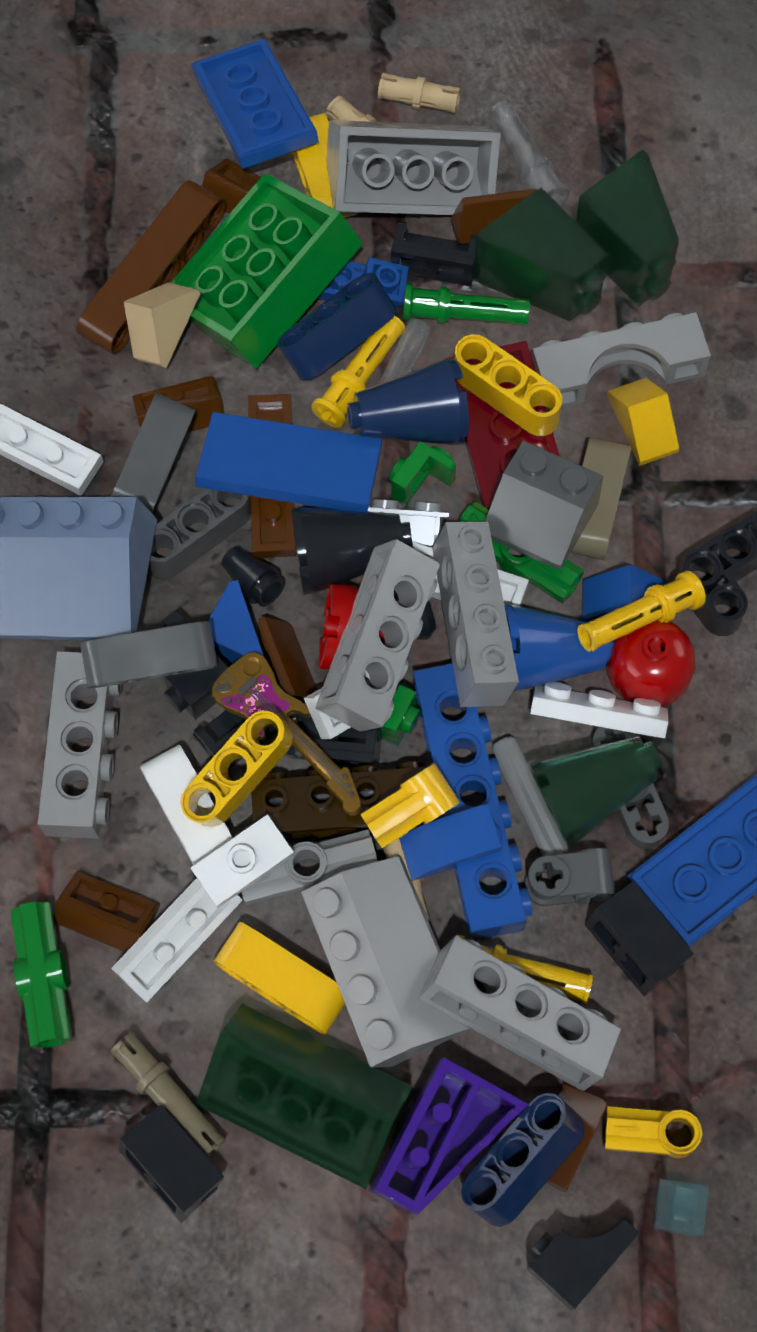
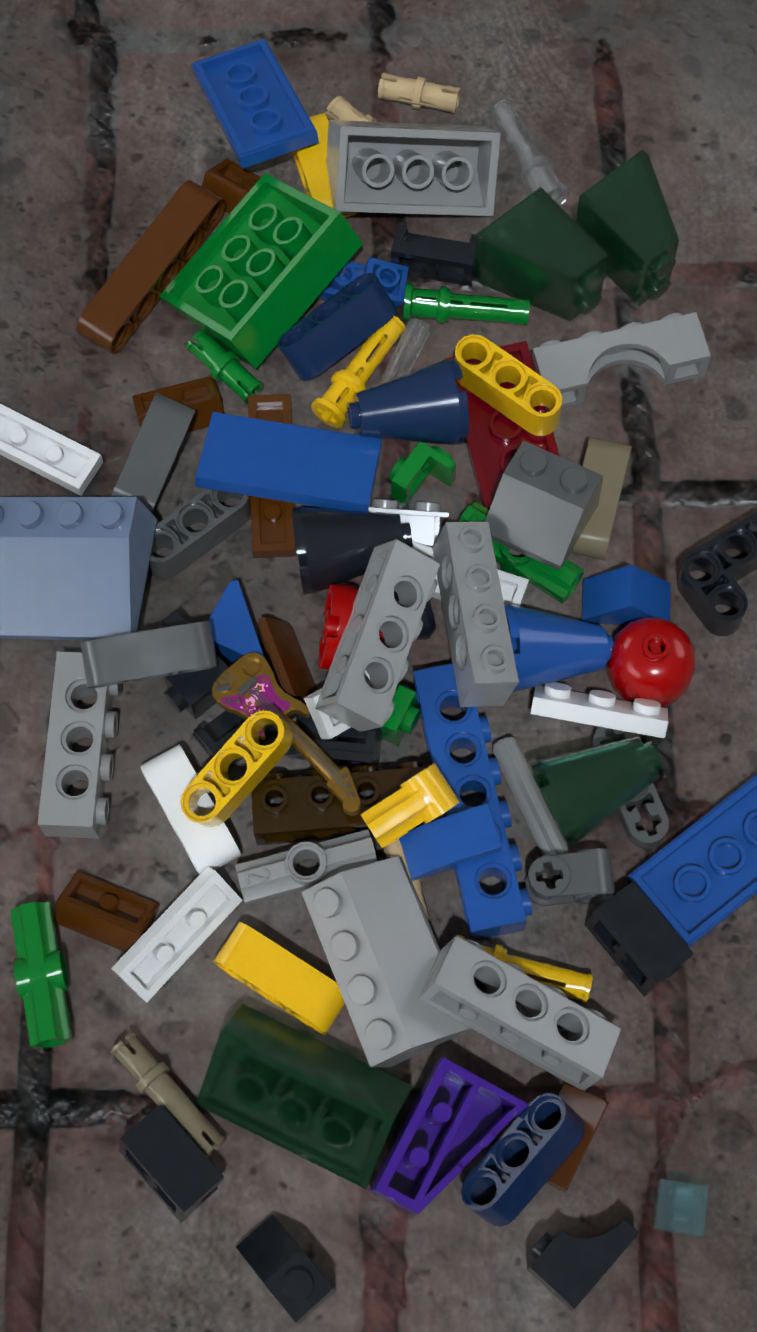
tan slope [124,283,200,368] -> none
white plate [190,814,295,908] -> none
black cone [221,547,285,607] -> none
reddish brown slope [451,189,541,244] -> none
yellow pin [577,571,706,652] -> none
yellow piece [605,1106,702,1159] -> none
yellow slope [607,378,679,466] -> none
none -> green pin [186,329,264,404]
none -> black slope [236,1214,336,1324]

